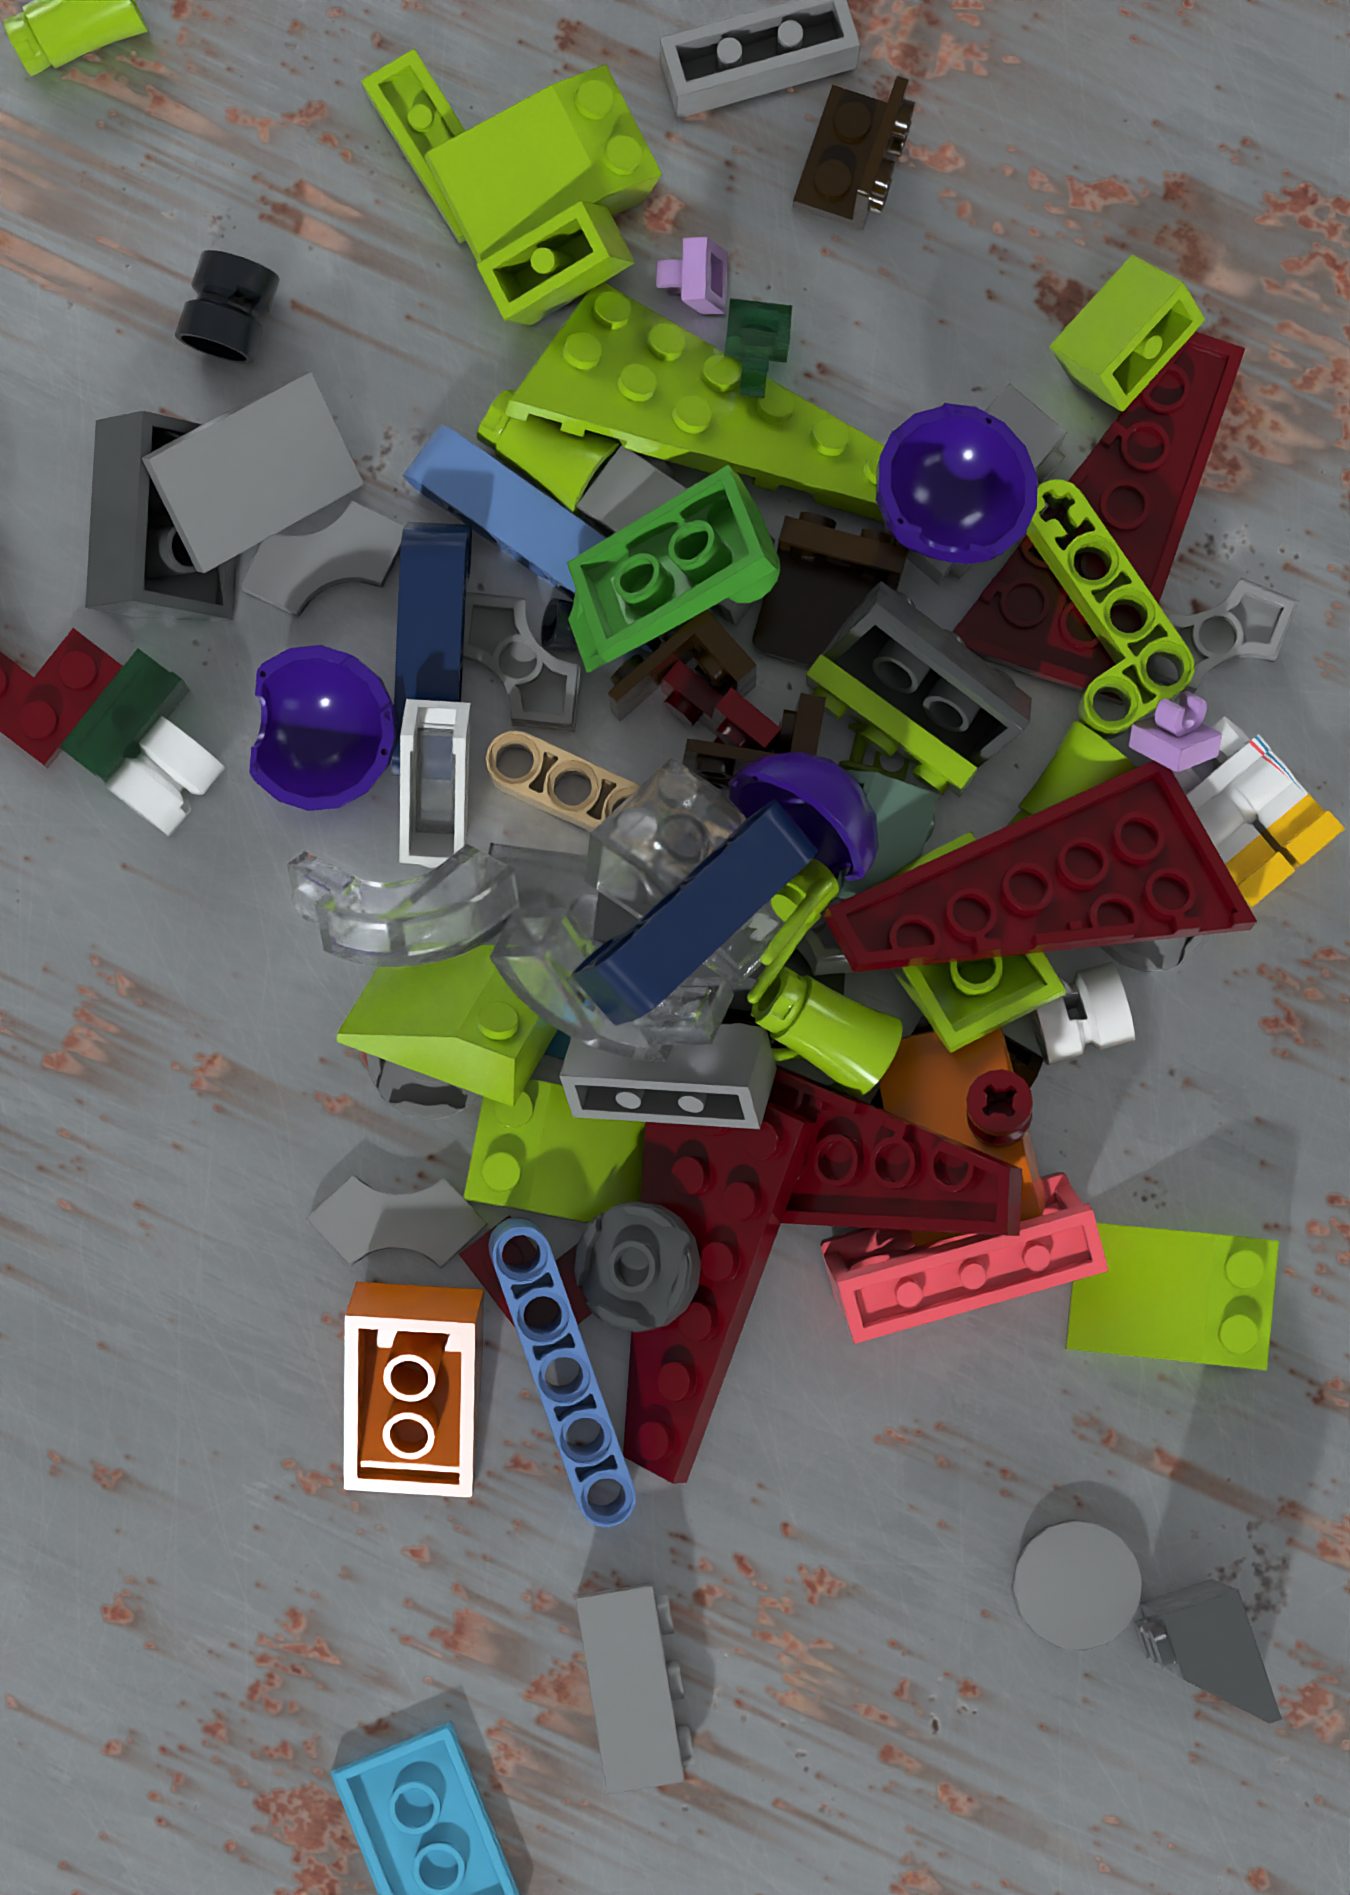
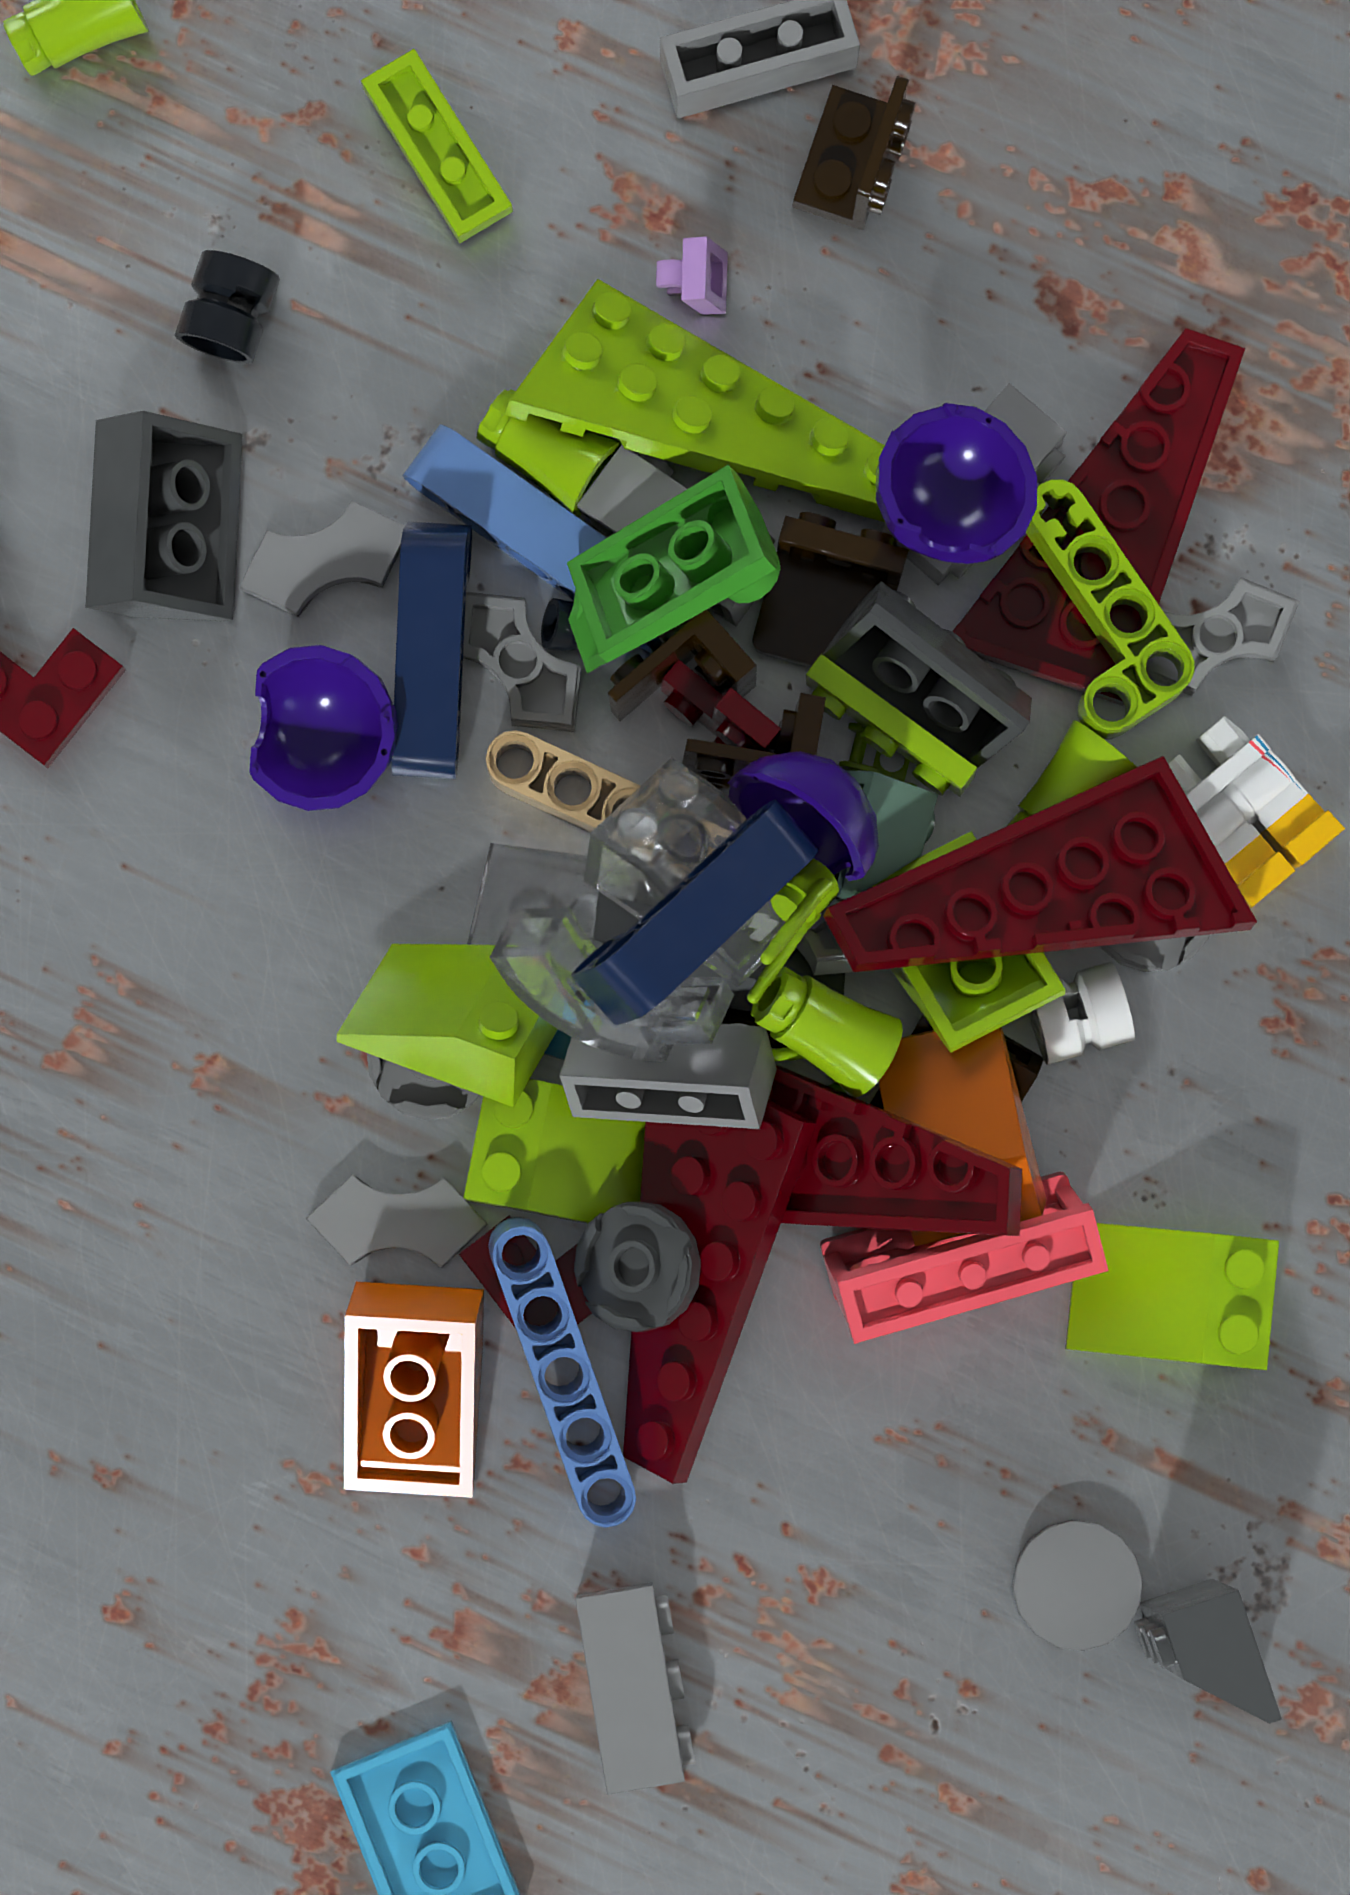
clear green panel [59,648,190,783] -> none
white wheel [104,716,225,837] -> none
light grey tile [142,370,365,573] -> none
clear arch [287,844,521,967] -> none
white window [399,699,471,868] -> none
lime slope [424,64,662,263] -> none
lime brick [476,200,636,326] -> none
clear green plate [724,298,792,398] -> none
dark red wheel [966,1069,1033,1147] -> none
lime brick [1049,254,1206,412] -> none
lavender tile [1128,690,1222,772] -> none

